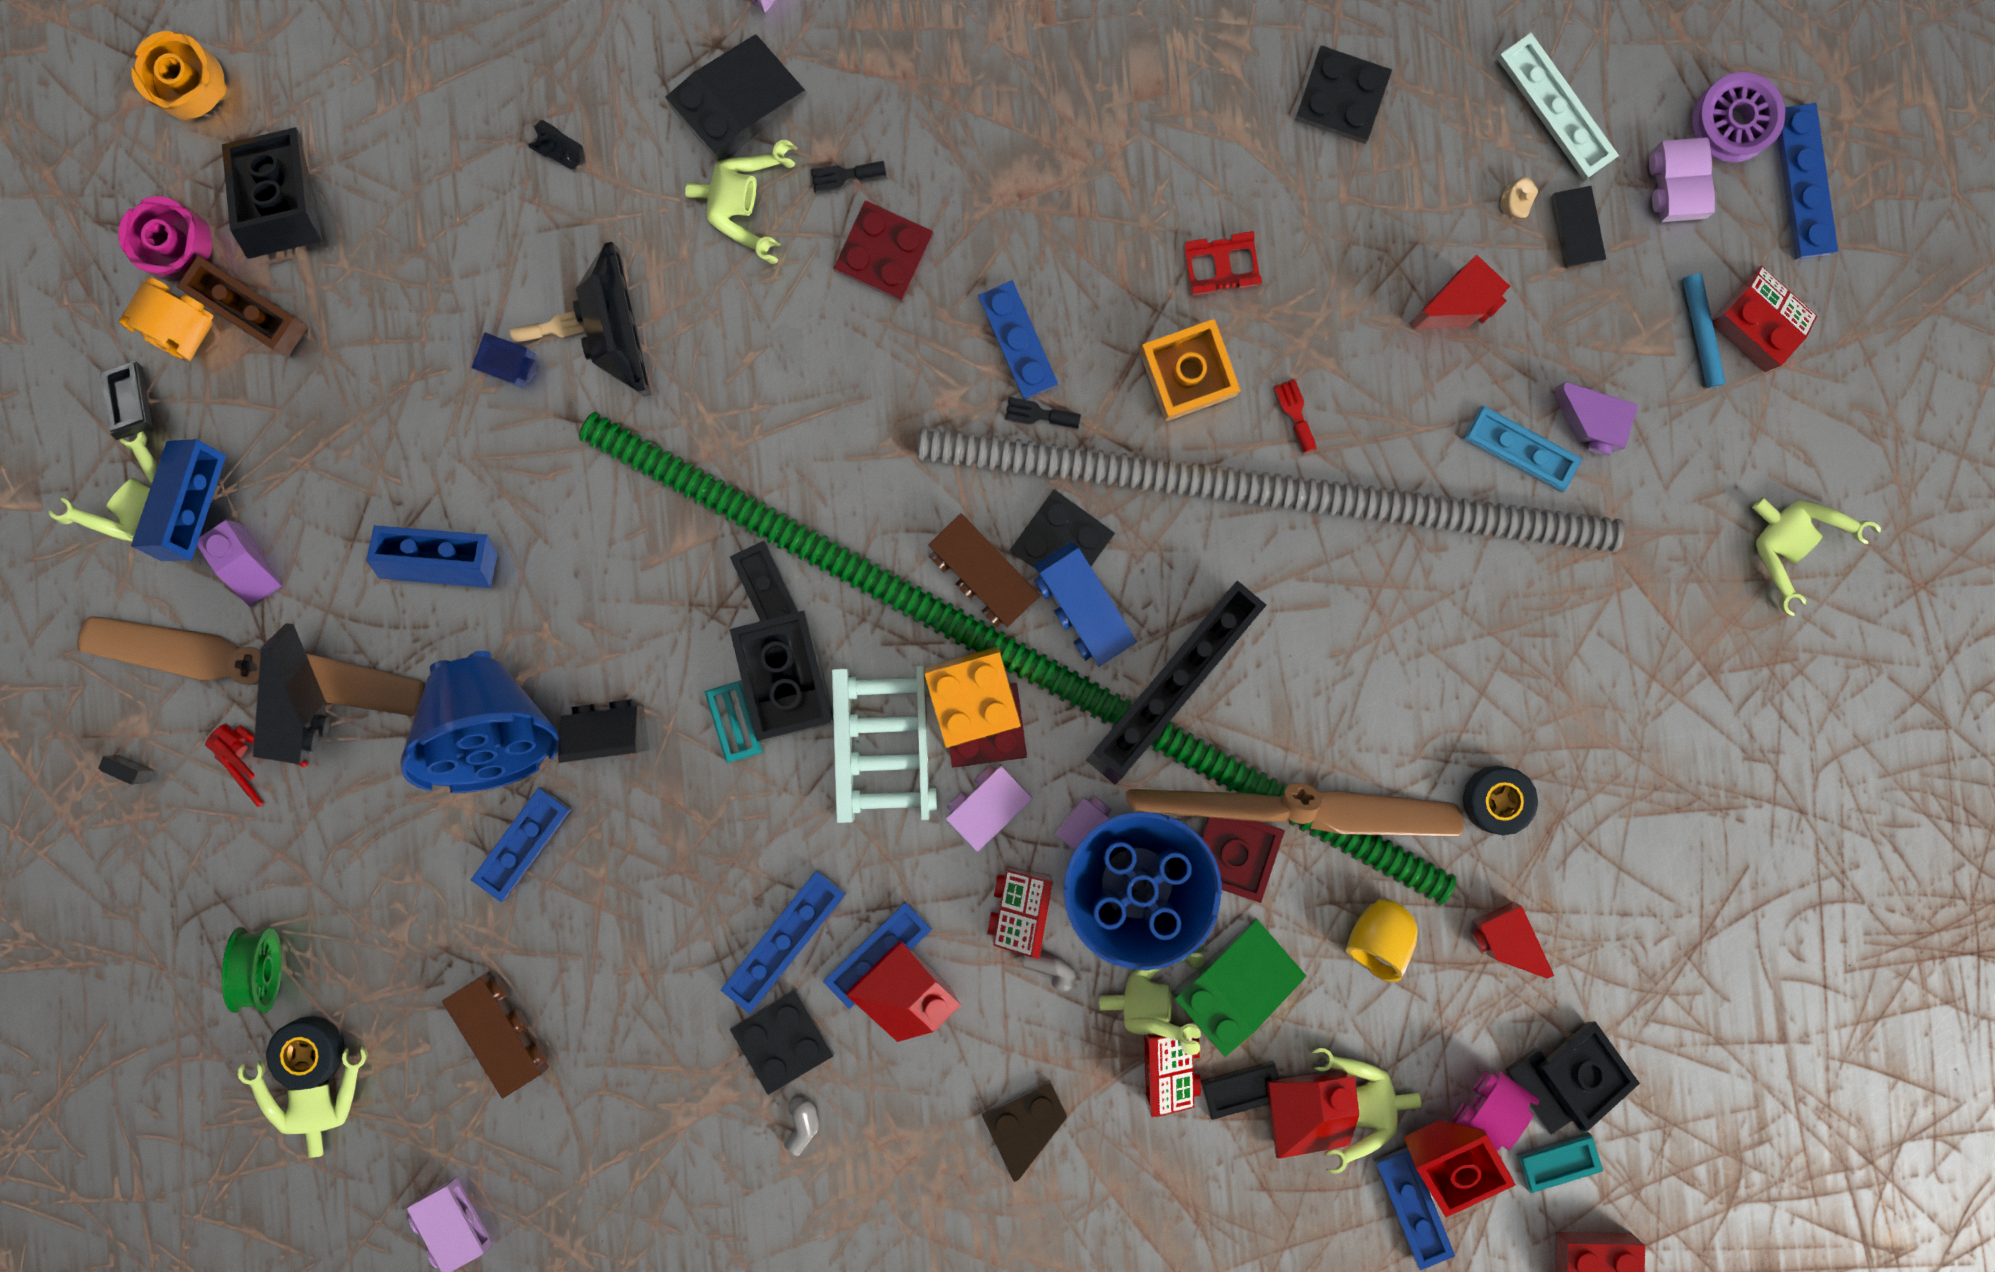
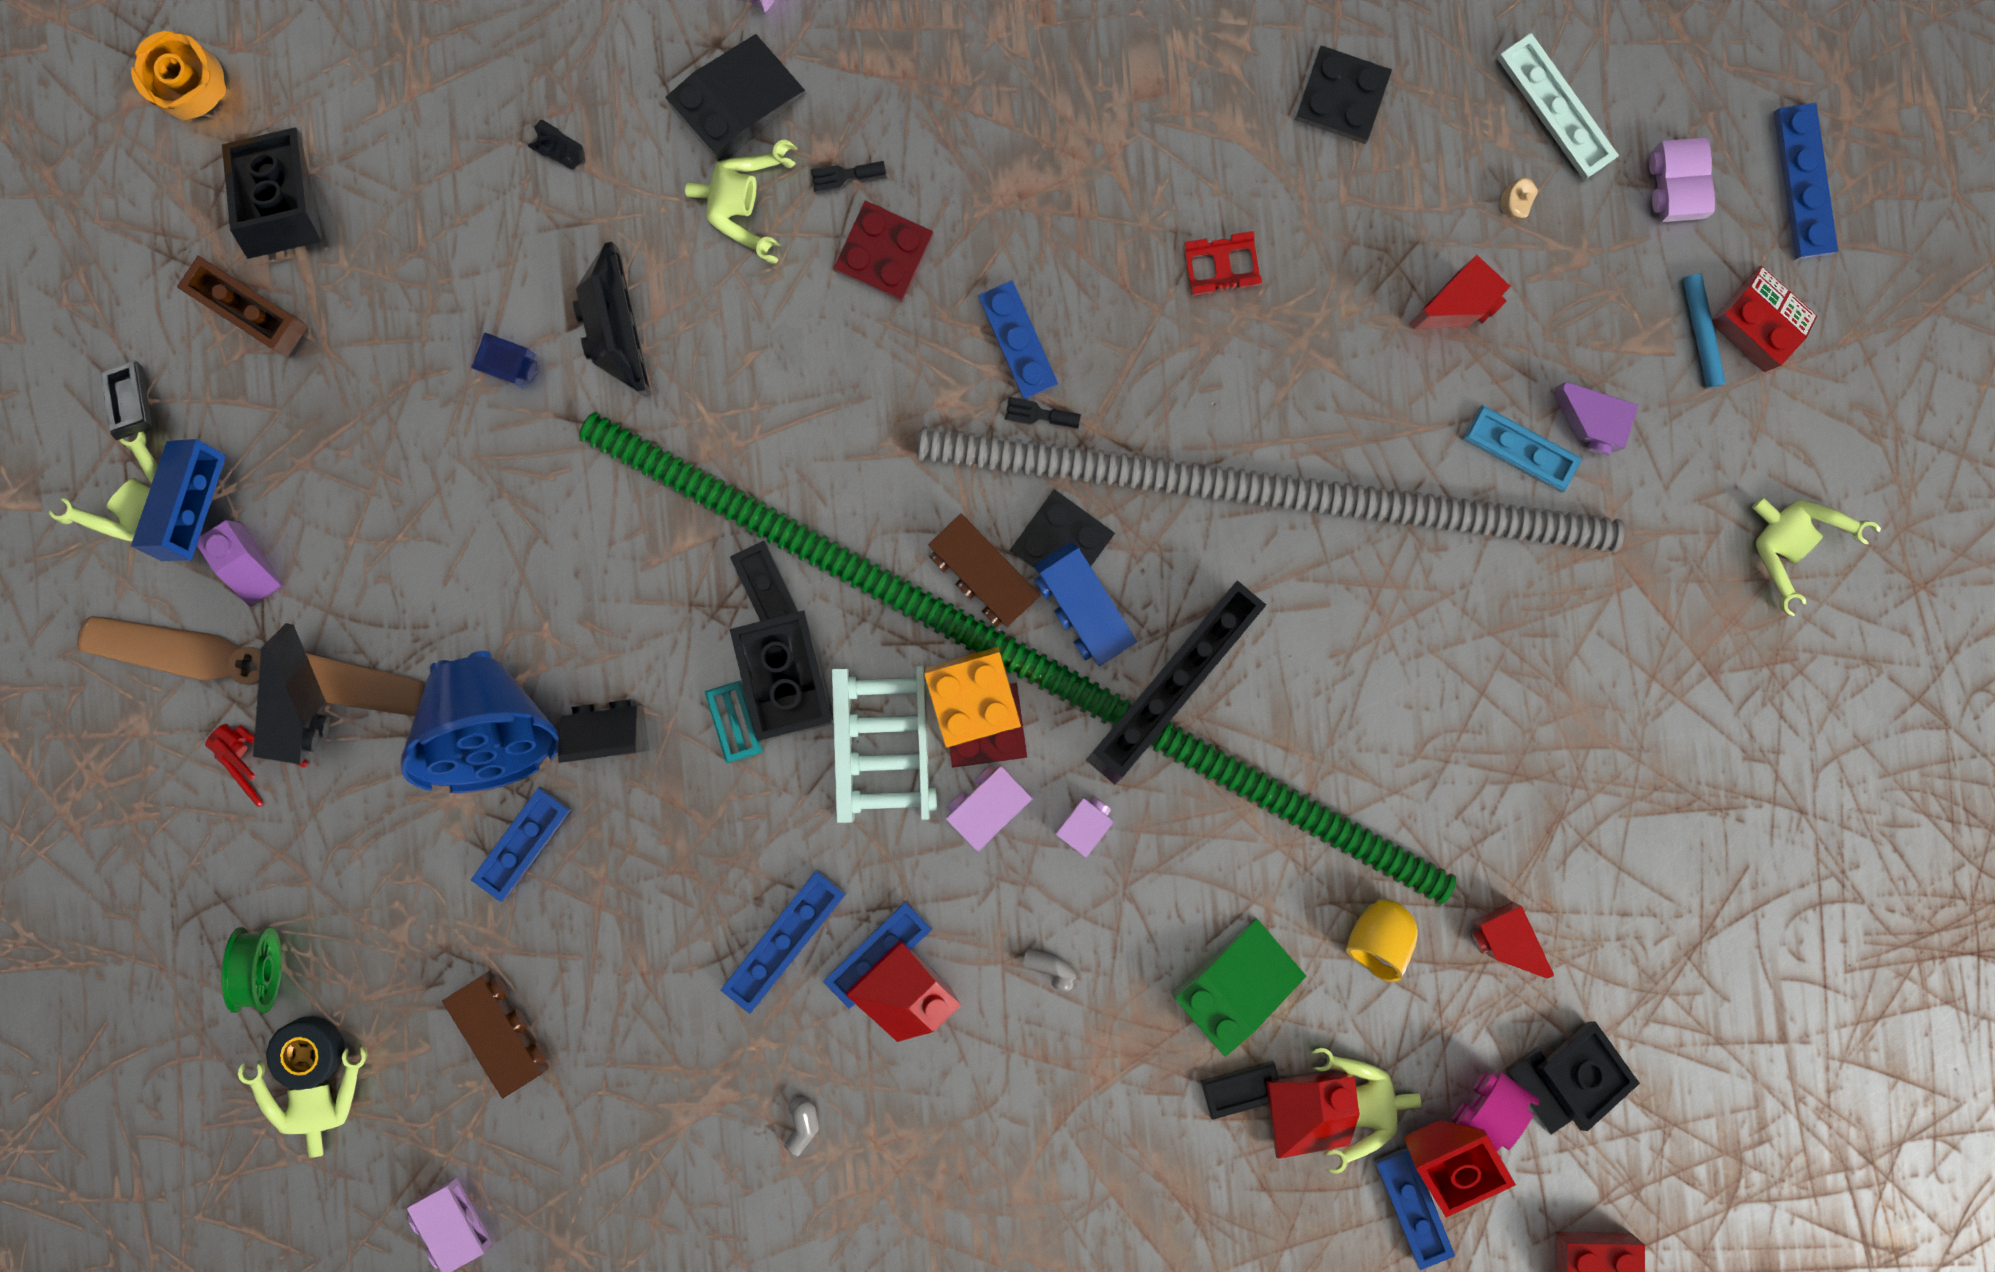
black tile [98,755,153,785] -> none
dark pink brick [118,196,212,281] -> none
light orange brick [118,276,214,362] -> none
blue brick [366,525,498,588] -> none
tan piece [510,311,586,343] -> none
black plate [730,988,835,1095] -> none
dark brown wing [982,1080,1067,1182] -> none
slope [987,867,1053,959] -> none
blue cone [1064,812,1222,970] -> none
yellowish green piece [1099,944,1205,1055] -> none
medium nougat piece [1126,783,1464,836] -> none
light orange brick [1139,318,1241,422] -> none
slope [1144,1025,1201,1117] -> none
dark red plate [1201,817,1285,903] -> none
red piece [1273,379,1318,454] -> none
black wheel [1463,766,1538,836] -> none
teal tile [1516,1132,1604,1193] -> none
black tile [1551,186,1606,269] -> none
medium lavender wheel [1692,72,1785,162] -> none

